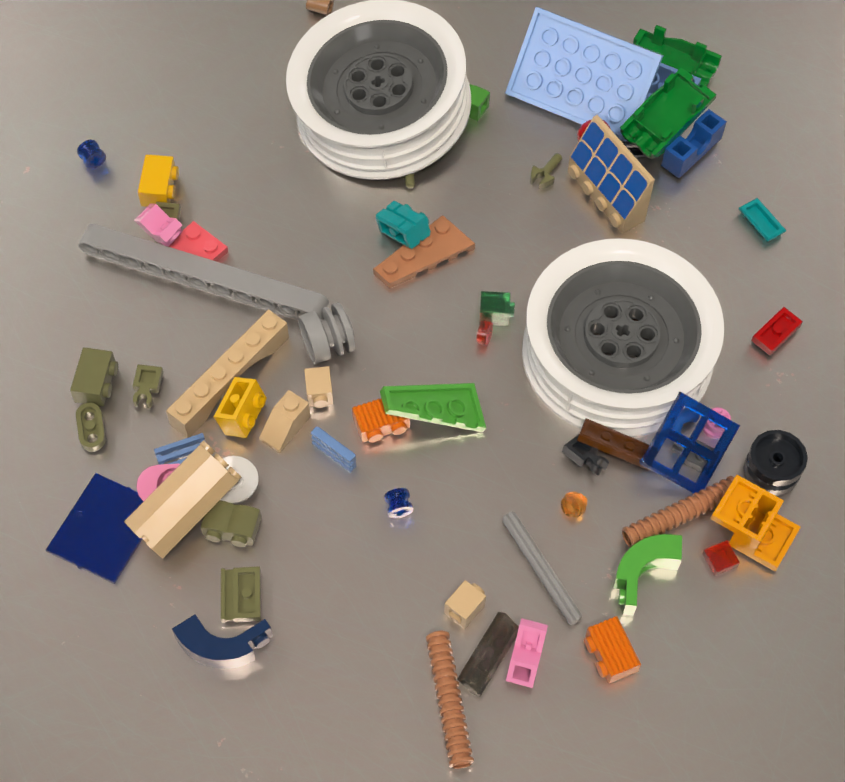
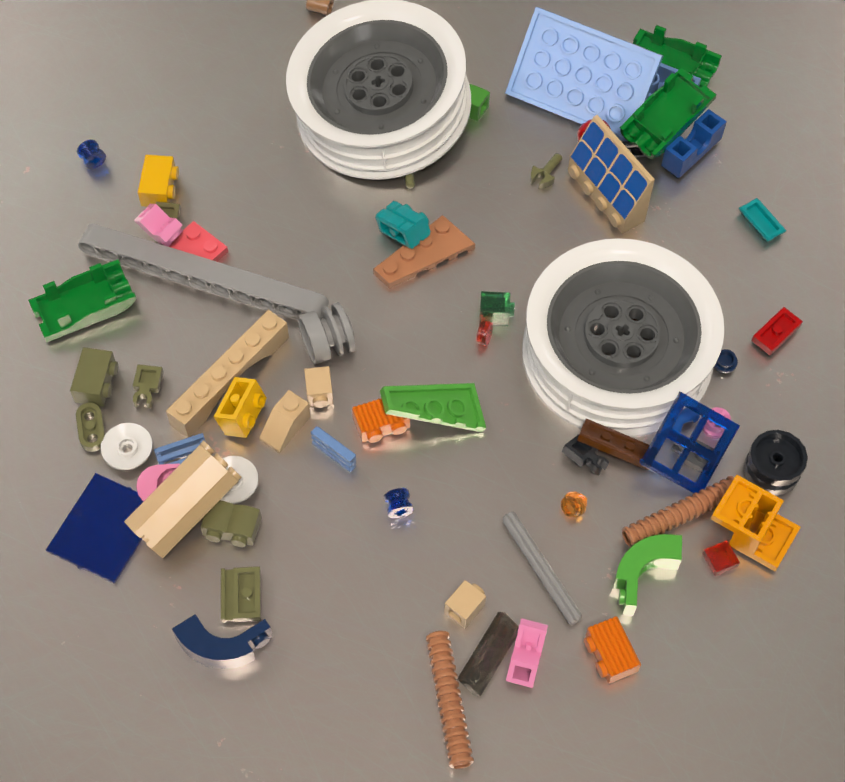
none -> green piece [28,259,137,343]
none -> white dish [101,423,153,470]
none -> dark blue plate [714,349,738,373]

